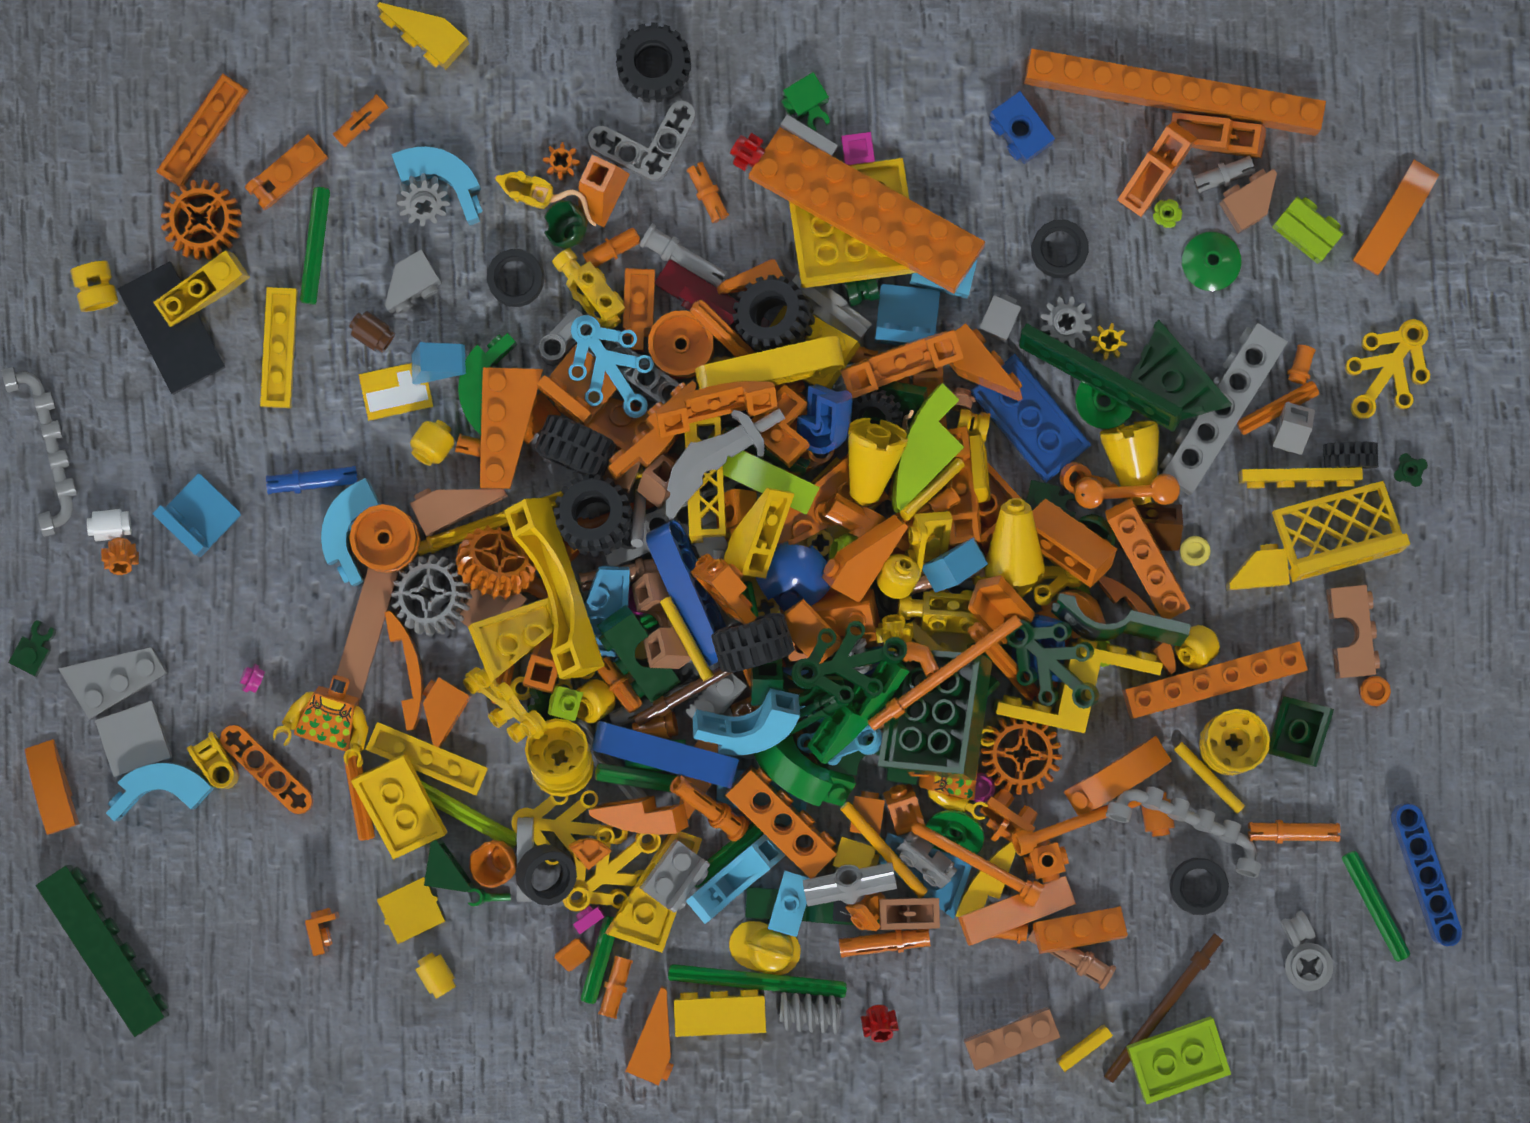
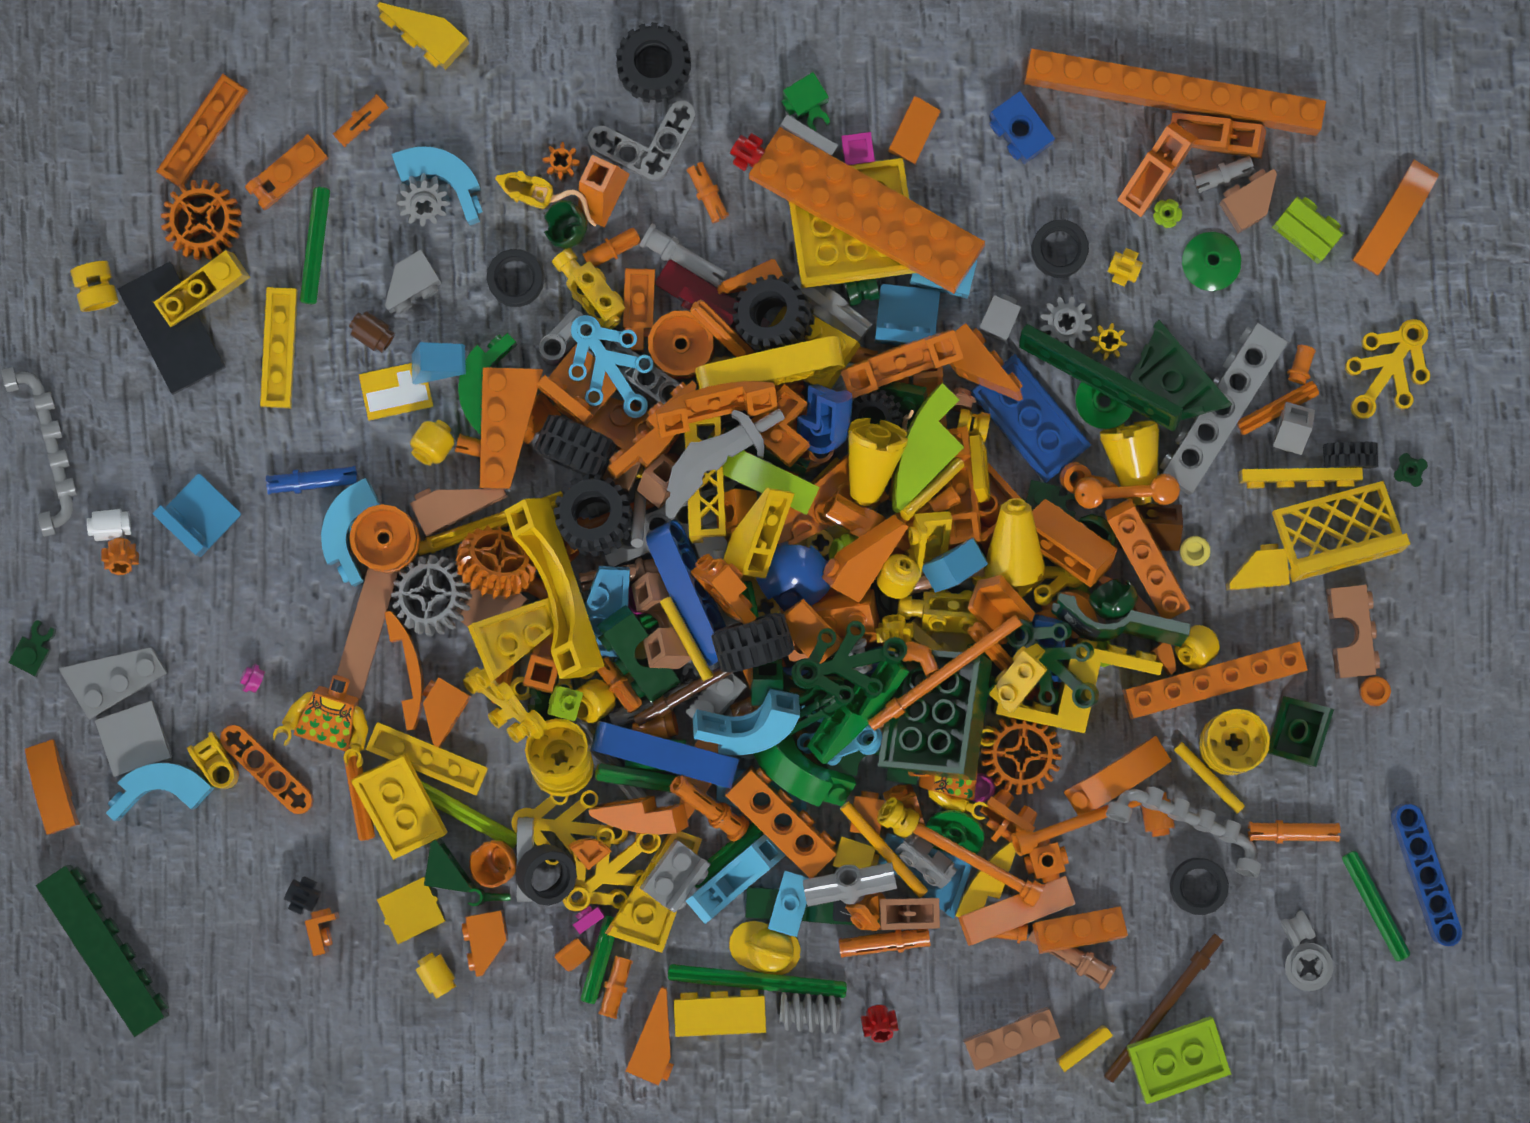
none -> black gear [284,876,321,915]
none -> orange slope [462,910,508,977]
none -> yellow wheel [877,797,920,838]
none -> orange slope [888,95,940,164]
none -> yellow bracket [989,643,1047,713]
none -> dark green hair [1089,579,1138,620]
none -> yellow gear [1107,248,1143,287]

